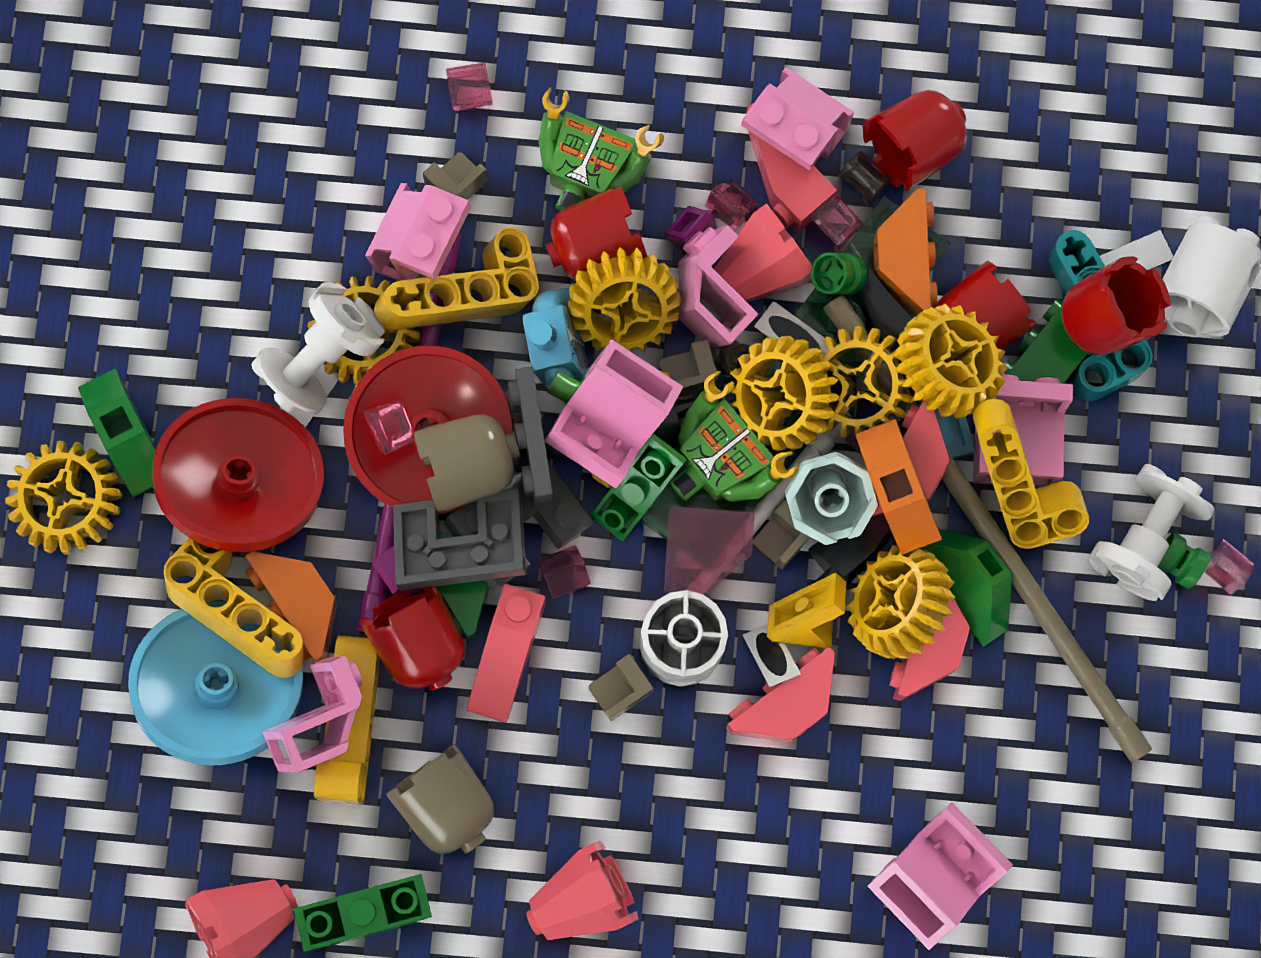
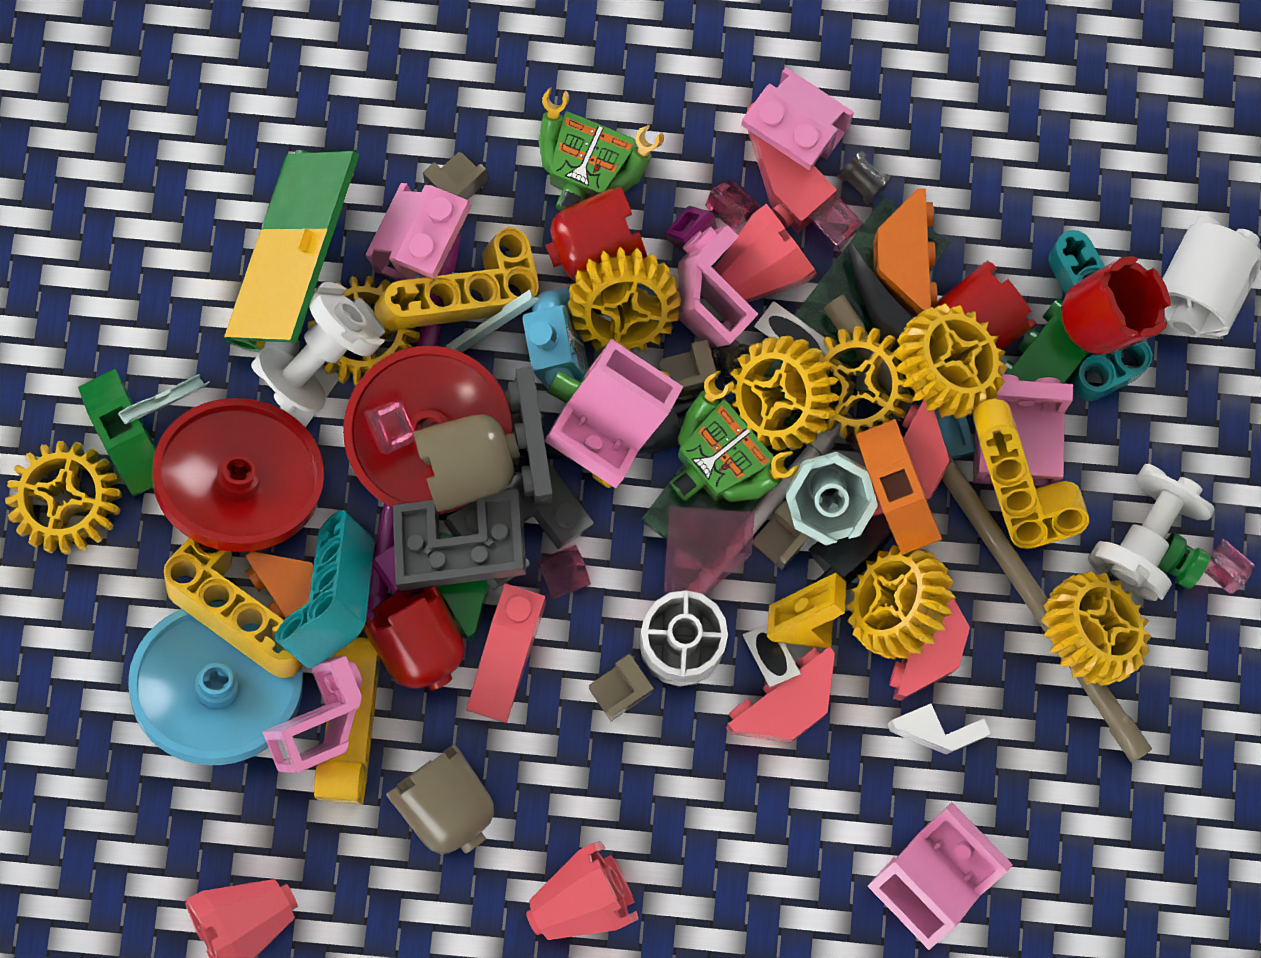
green slope [293,874,432,952] -> none
clear pink tile [446,62,493,111] -> none
green slope [590,433,687,542] -> none
green wheel [811,252,868,294] -> none
red cylinder [862,90,967,191] -> none
green slope [919,528,1012,647] -> none
white sticker [1100,230,1174,270] -> none
none -> light aqua piece [118,374,210,424]
none -> door [224,150,360,352]
none -> teal beam [275,510,375,668]
none -> light aqua piece [446,290,539,353]
none -> white slope [887,704,991,754]
none -> yellow gear [1041,571,1152,686]

